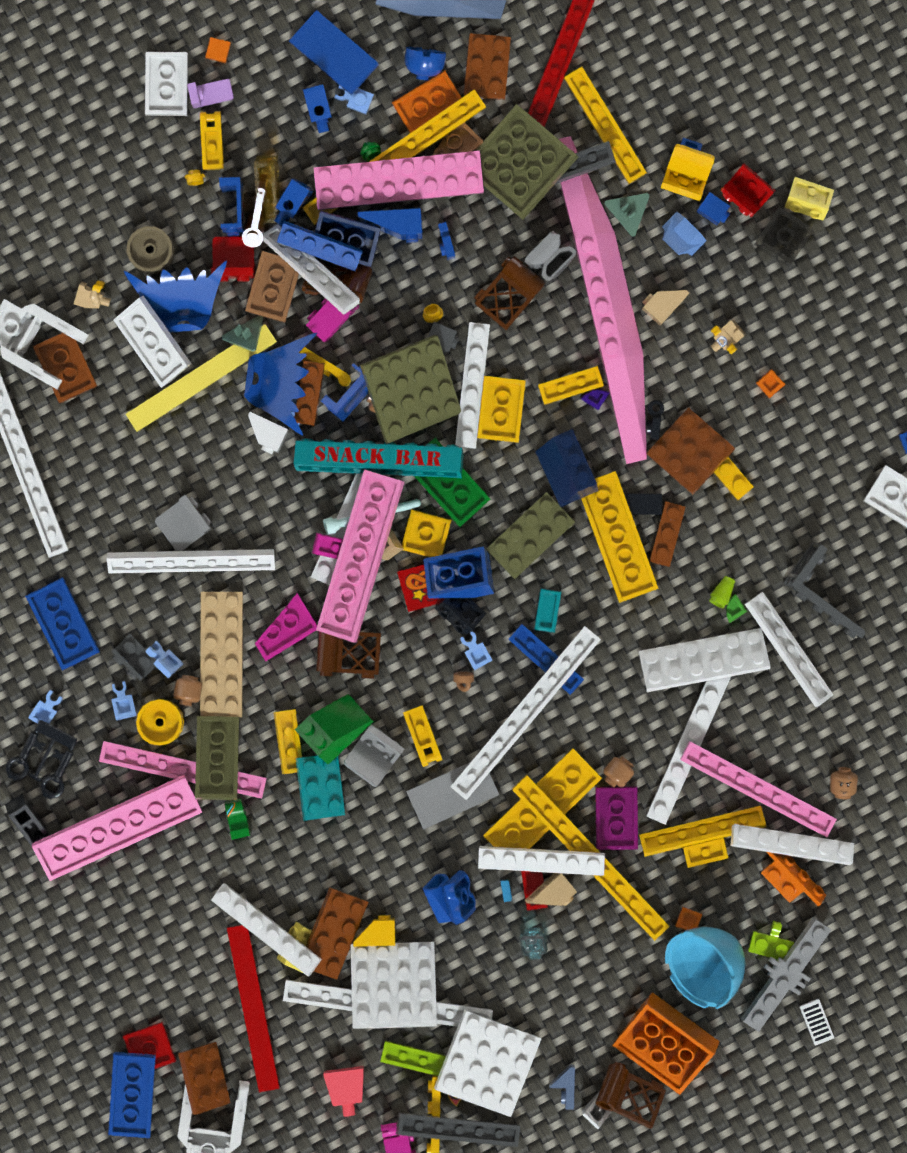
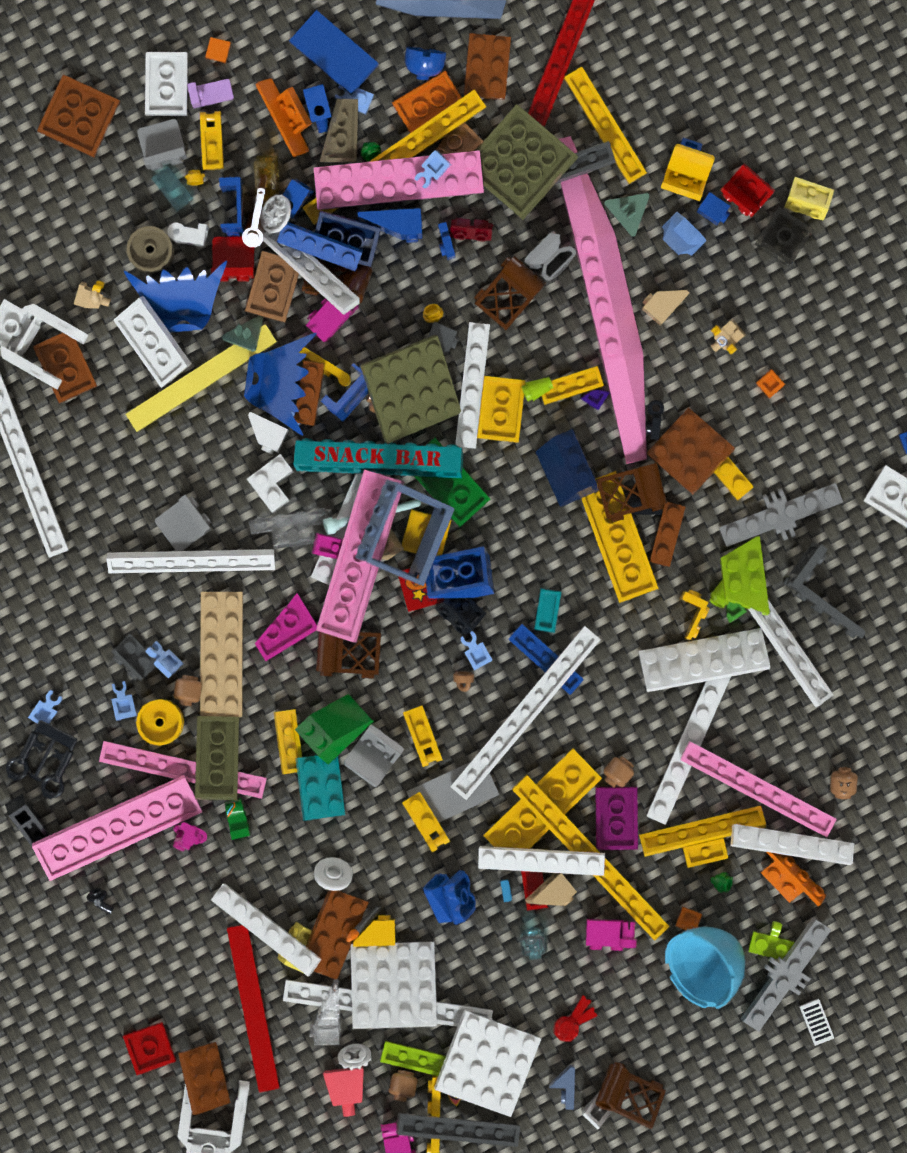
blue tile [26,577,100,671] -> none
blue tile [108,1052,156,1138] -> none
olive plate [486,492,575,580] -> none
orange slope [612,992,720,1095] -> none
none -> dark orange plate [37,75,120,158]
none -> black plate [87,888,114,915]
none -> light grey bracket [137,119,188,171]
none -> clear light blue tile [151,166,194,212]
none -> white leg [167,223,209,248]
none -> dark pink piece [173,822,207,852]
none -> white brick [247,454,294,513]
none -> clear bracket [249,508,333,549]
none -> orange bracket [256,78,312,157]
none -> white wheel [260,195,291,233]
none -> clear slope [310,979,341,1045]
none -> white wheel [314,857,353,891]
none -> dark tan wing [320,99,358,162]
none -> white gear [338,1044,371,1071]
none -> dark grey piece [346,906,381,942]
none -> sand blue window [355,479,455,586]
none -> medium nougat head [389,1070,418,1102]
none -> yellow plate [402,792,450,852]
none -> light blue plate [414,150,452,188]
none -> dark red hinge [450,217,493,242]
none -> lime cone [521,377,554,402]
none -> red piece [553,995,598,1042]
none -> dark pink hinge [585,919,637,951]
none -> reddish brown piece [596,463,667,523]
none -> yellow bracket [680,589,710,640]
none -> green plate [710,872,733,893]
none -> light grey hinge [719,483,843,547]
none -> lime wing [720,536,770,616]

